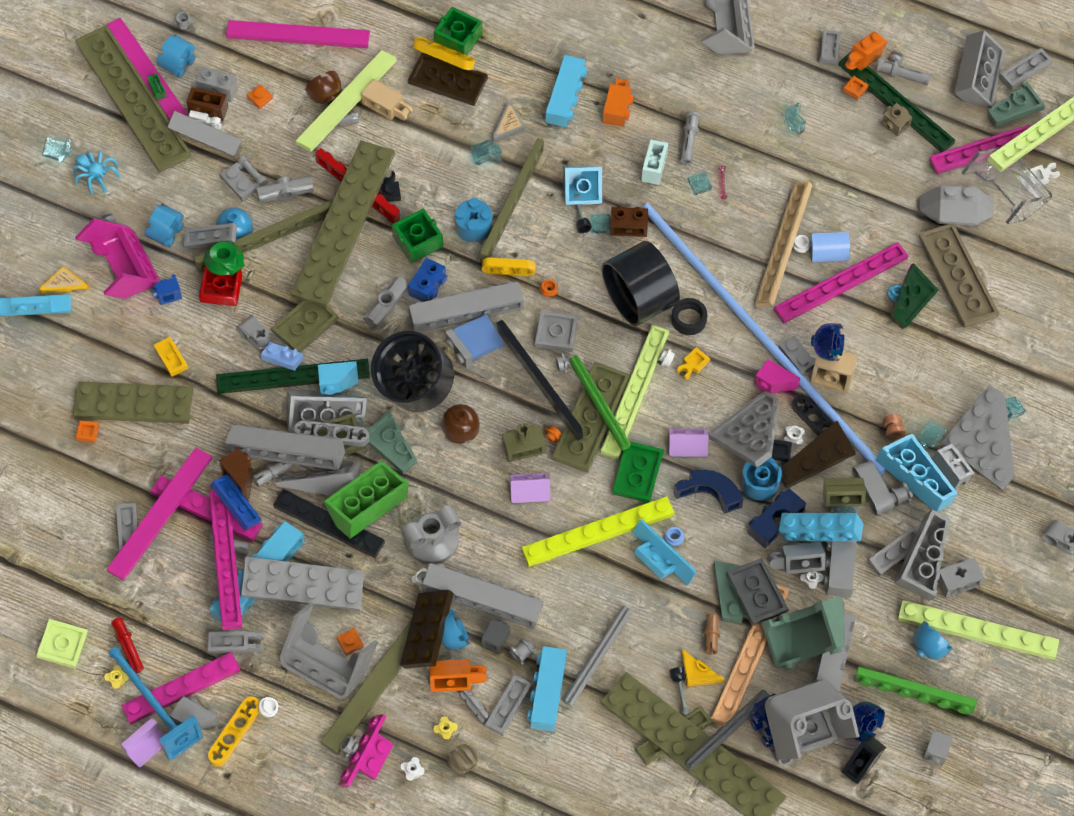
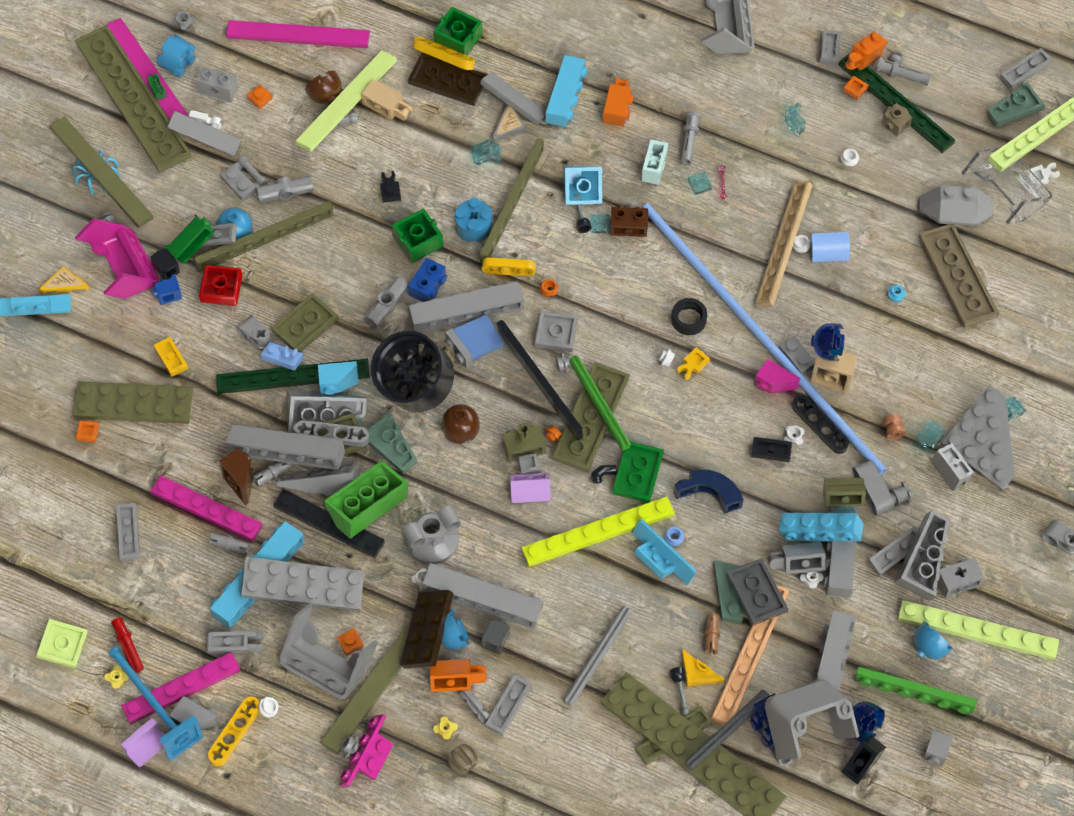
clear light blue bracket [42,137,73,162] -> none
dark pink tile [107,447,212,581] -> none
dark azure brick [145,203,184,247] -> none
reddish brown brick [186,87,229,121] -> none
green piece [204,242,245,276] -> none
dark pink tile [209,490,242,630] -> none
blue plate [210,474,262,531] -> none
olive plate [291,140,395,308] -> none
red plate [315,148,400,224] -> none
white plate [401,757,425,781] -> none
light grey brick [509,639,534,666] -> none
medium azure brick [527,646,567,732] -> none
black wheel [601,241,680,326] -> none
yellowish green tile [601,325,670,460] -> none
lavender panel [669,428,708,457] -> none
light grey plate [708,391,779,468] -> none
dark azure brick [741,458,782,501] -> none
dark blue arch [748,488,806,548] -> none
sand green windscreen [761,596,845,670] -> none
dark pink tile [773,242,908,324] -> none
dark brown wing [781,421,856,489] -> none
light grey plate [797,710,838,754] -> none
medium azure wedge [876,434,957,512] -> none
dark green wing [890,263,939,329] -> none
dark pink plate [929,124,1030,174] -> none
light grey slope [954,30,1005,108] -> none
none -> olive tile [50,116,153,228]
none -> black brick [150,248,180,280]
none -> green window [164,214,215,264]
none -> light grey tile [480,72,546,125]
none -> light grey tile [517,453,541,474]
none -> black arm [591,465,617,483]
none -> white plate [840,149,859,166]

